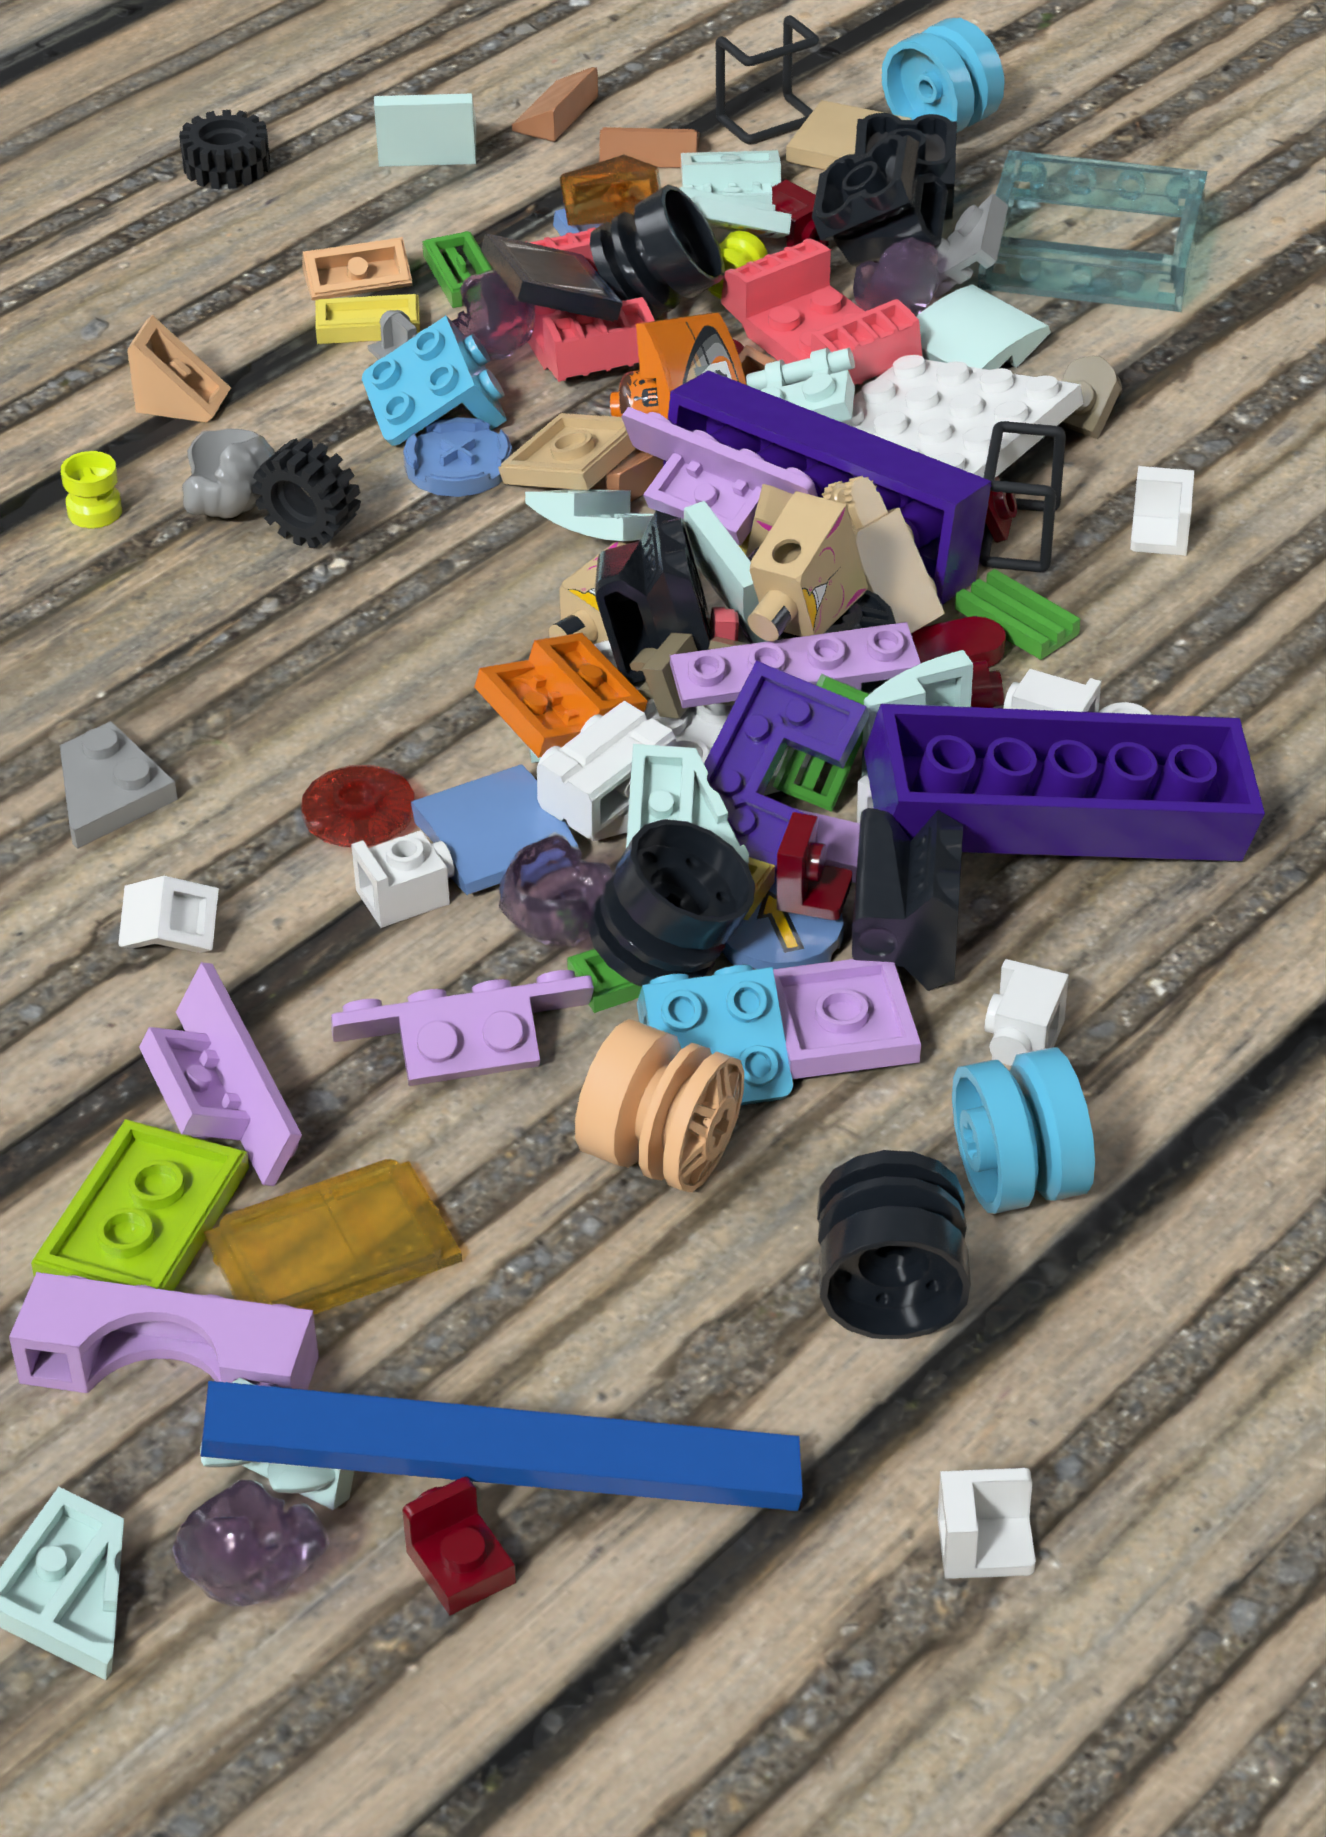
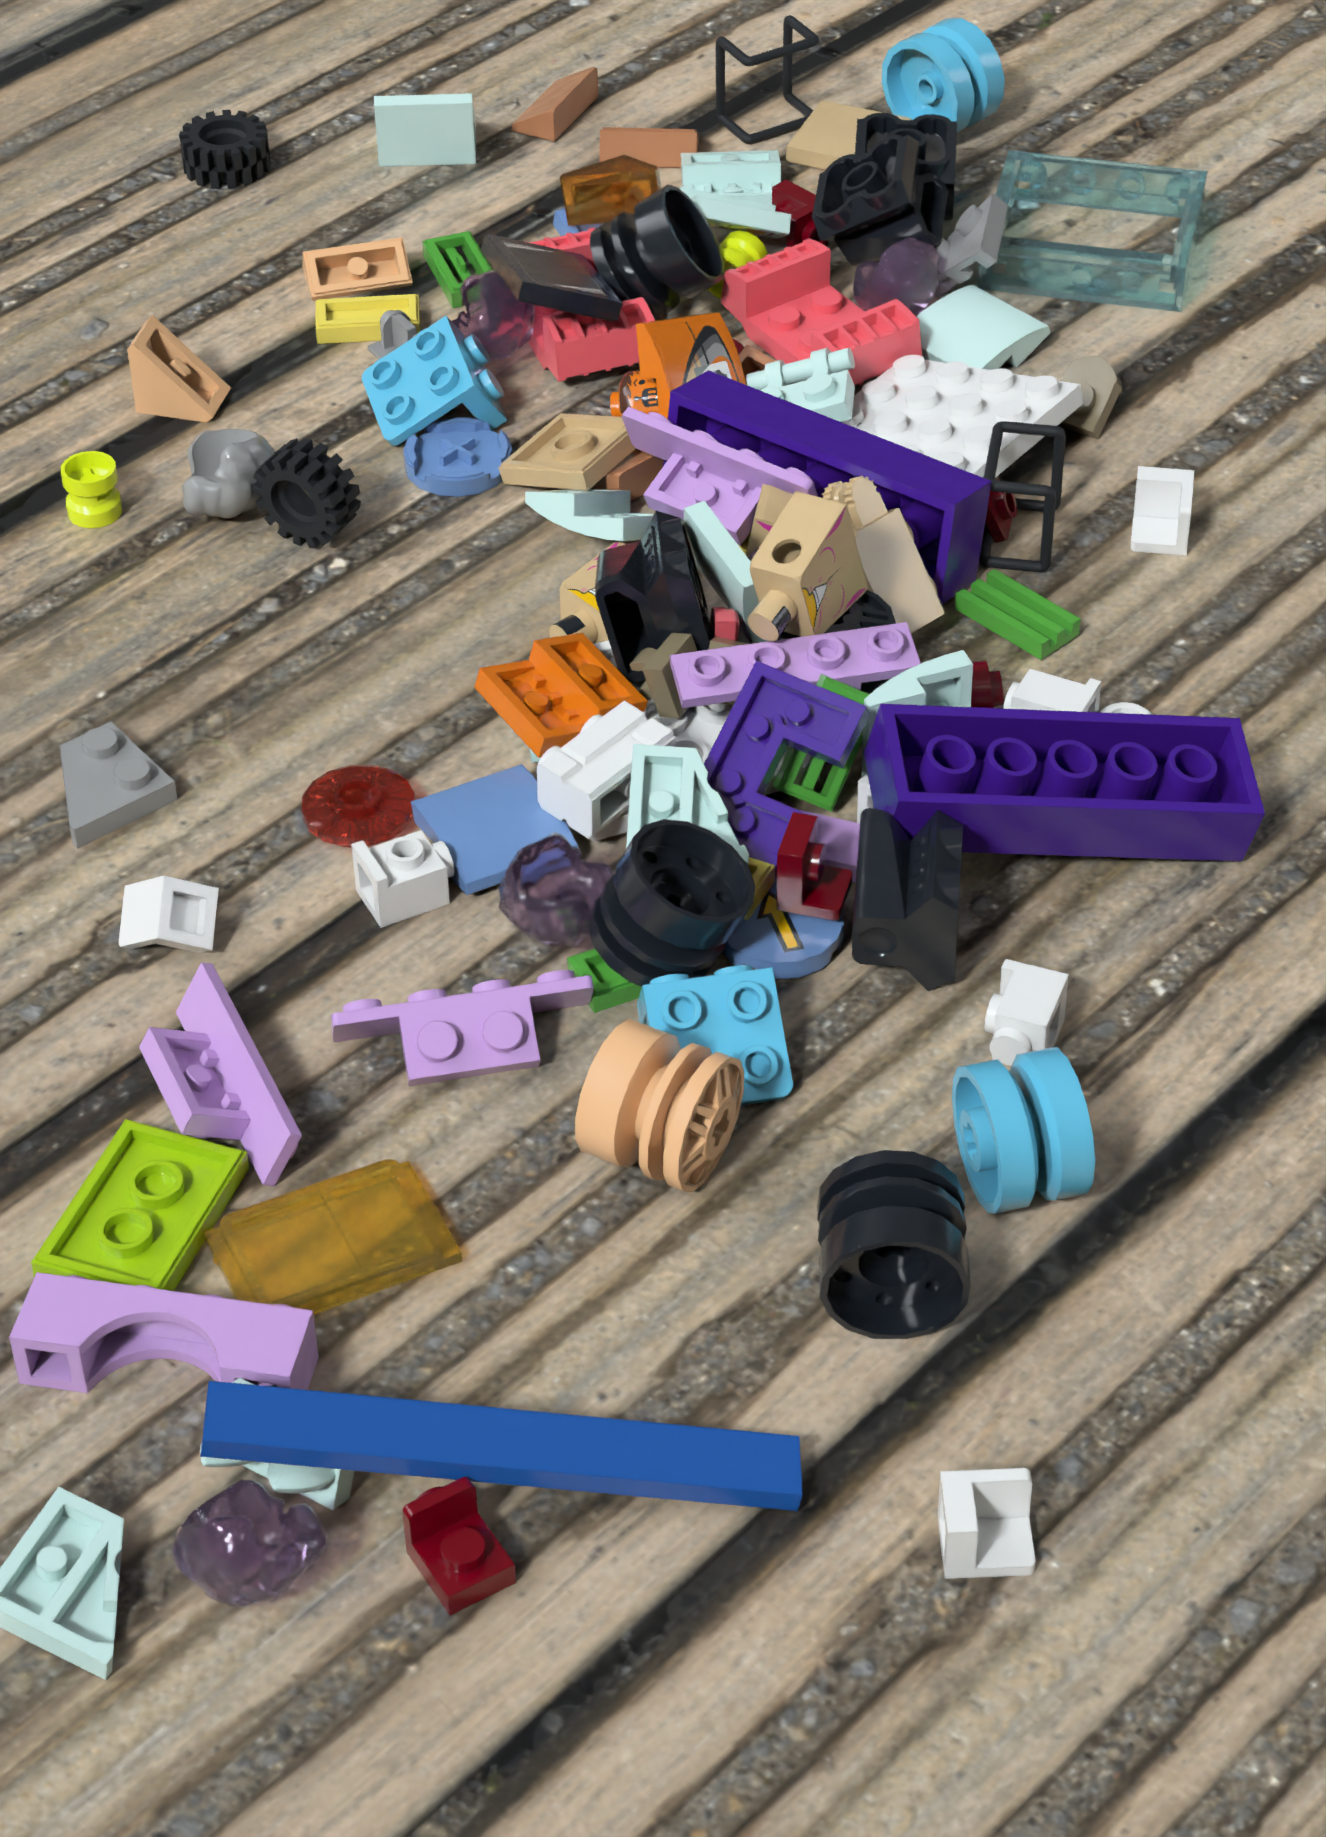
lavender plate [773,959,921,1079] -> none
dark red tile [911,616,1006,667] -> none

